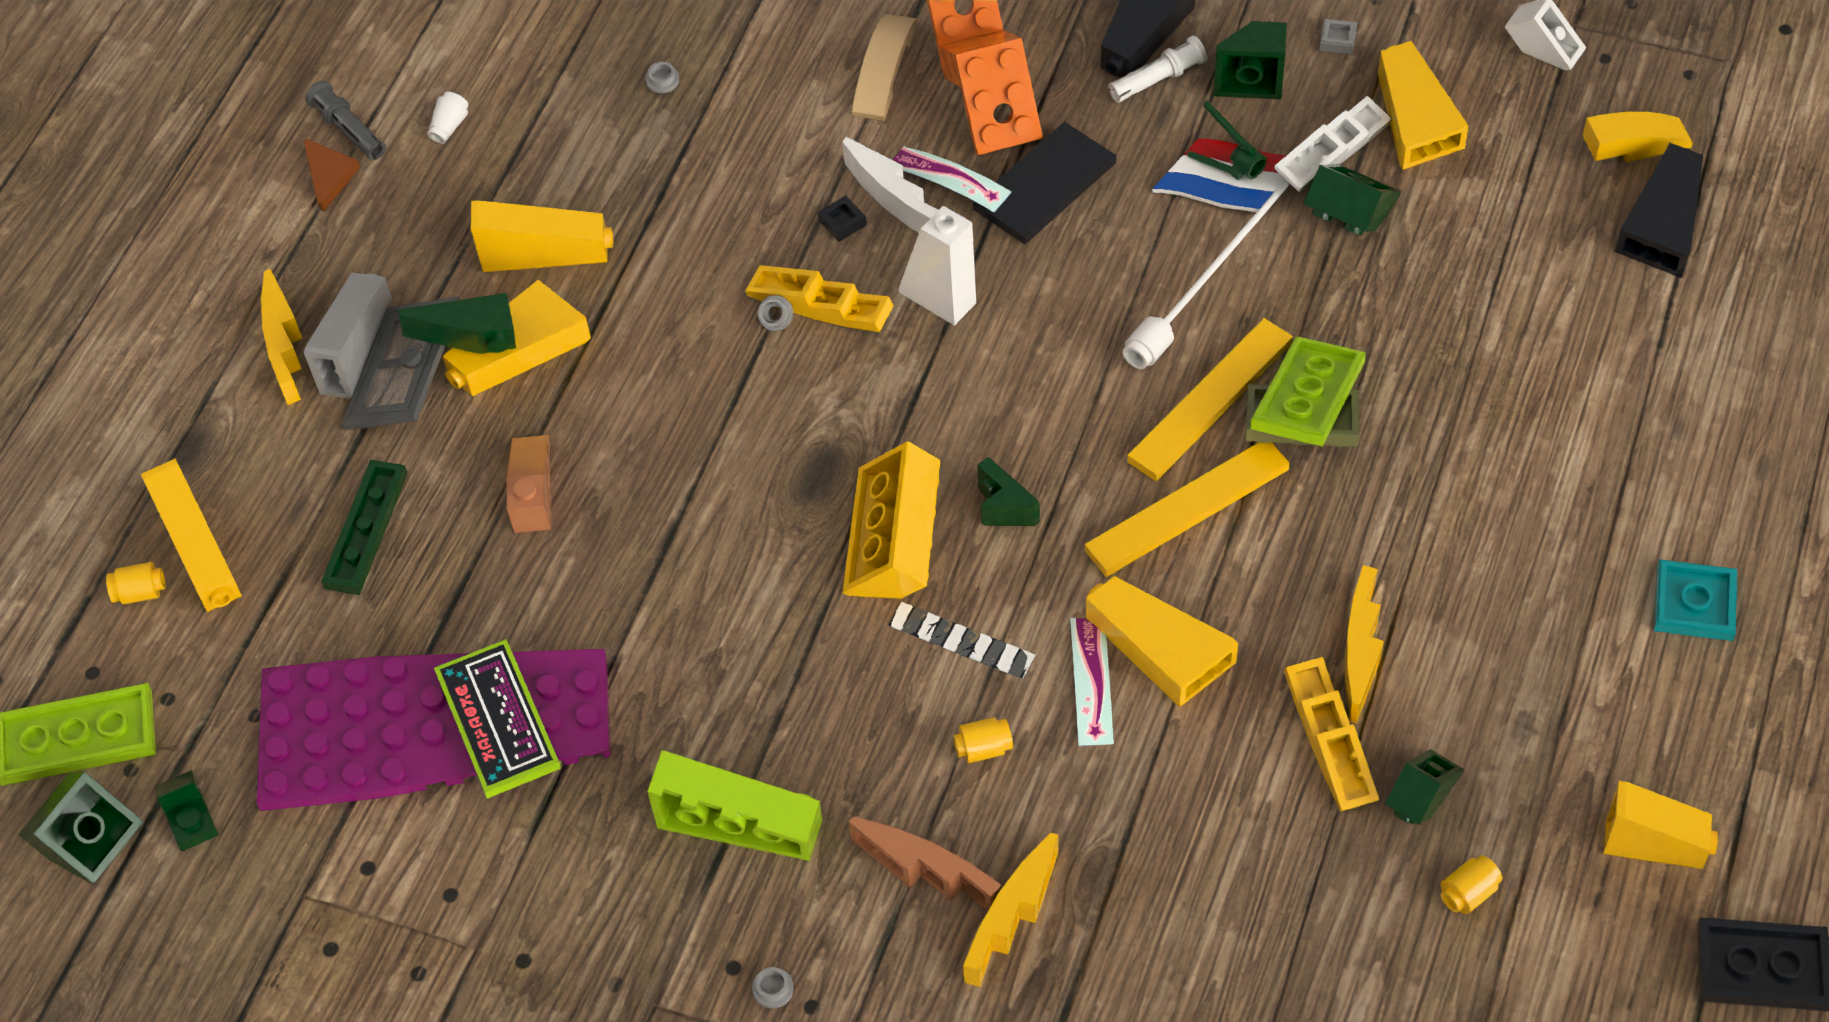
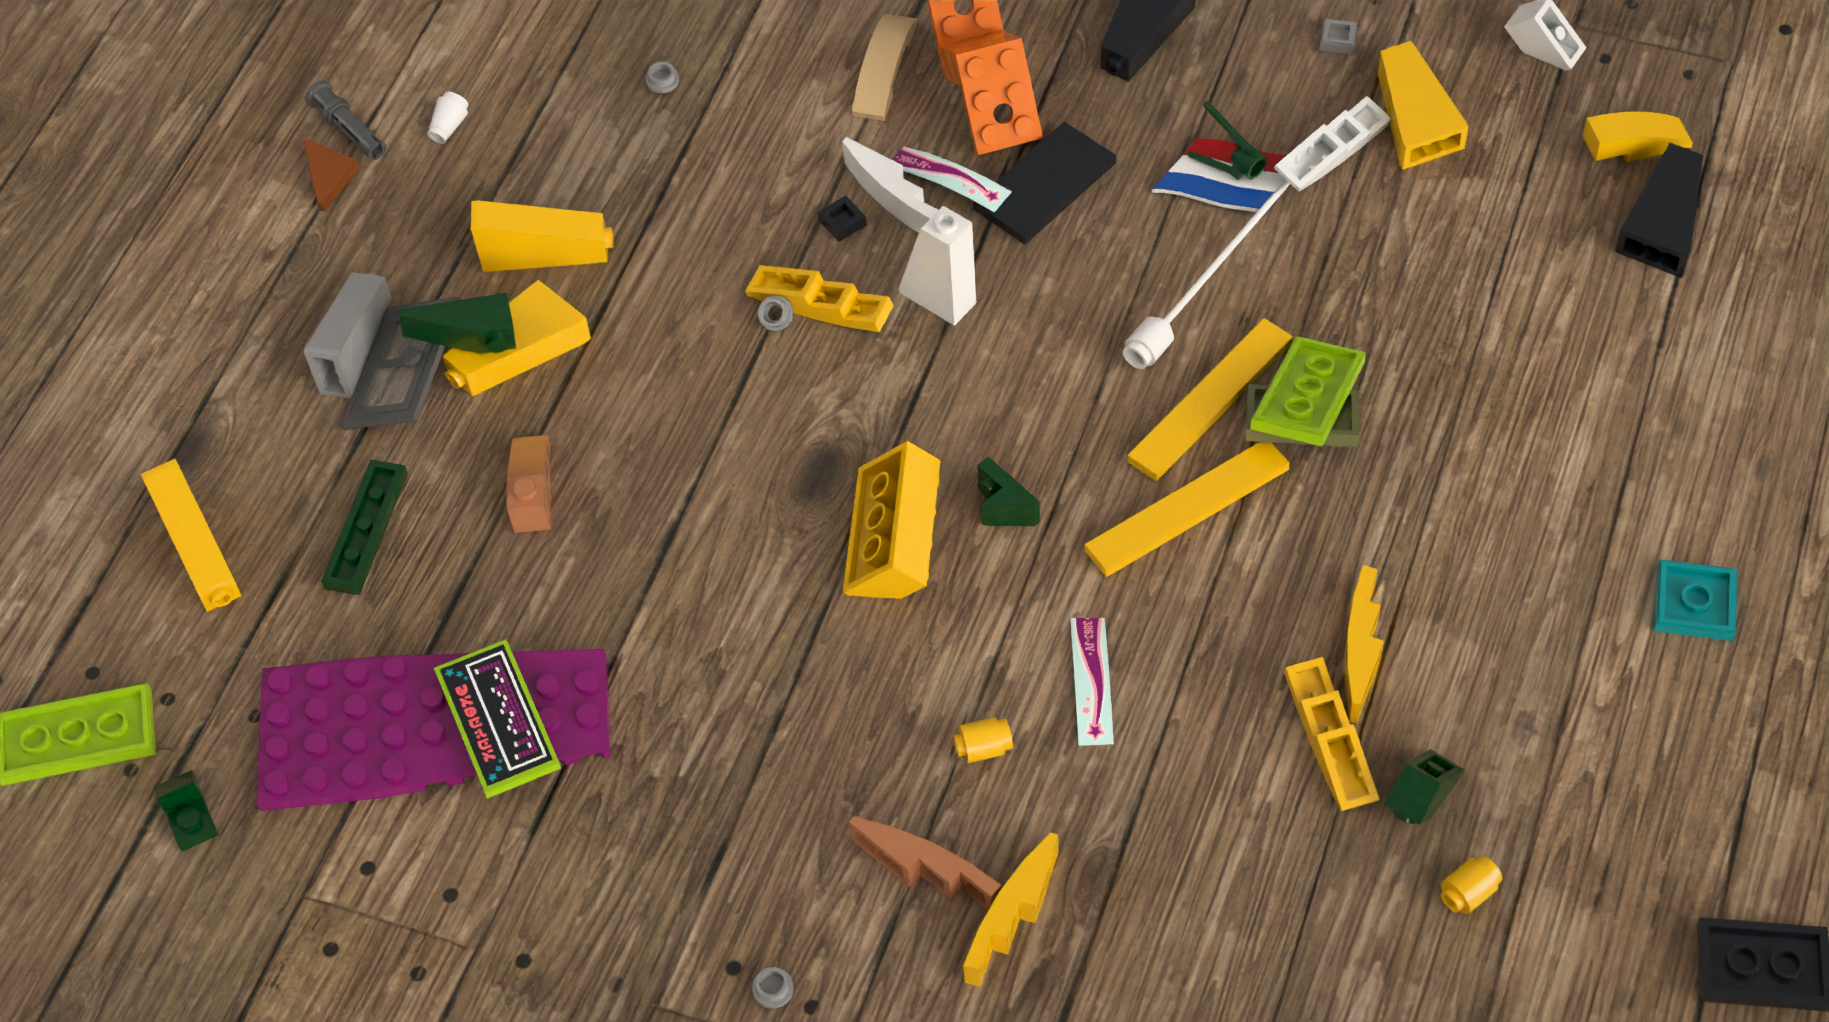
dark green slope [18,772,144,884] -> none
yellow brick [106,561,166,605] -> none
yellow slope [261,269,303,405] -> none
lime wedge [647,750,823,861] -> none
sticker [888,602,1035,679] -> none
yellow slope [1086,576,1238,707] -> none
white pin [1108,35,1207,103] -> none
dark green slope [1214,21,1287,100] -> none
dark green slope [1303,164,1402,235] -> none
yellow slope [1603,781,1718,869] -> none

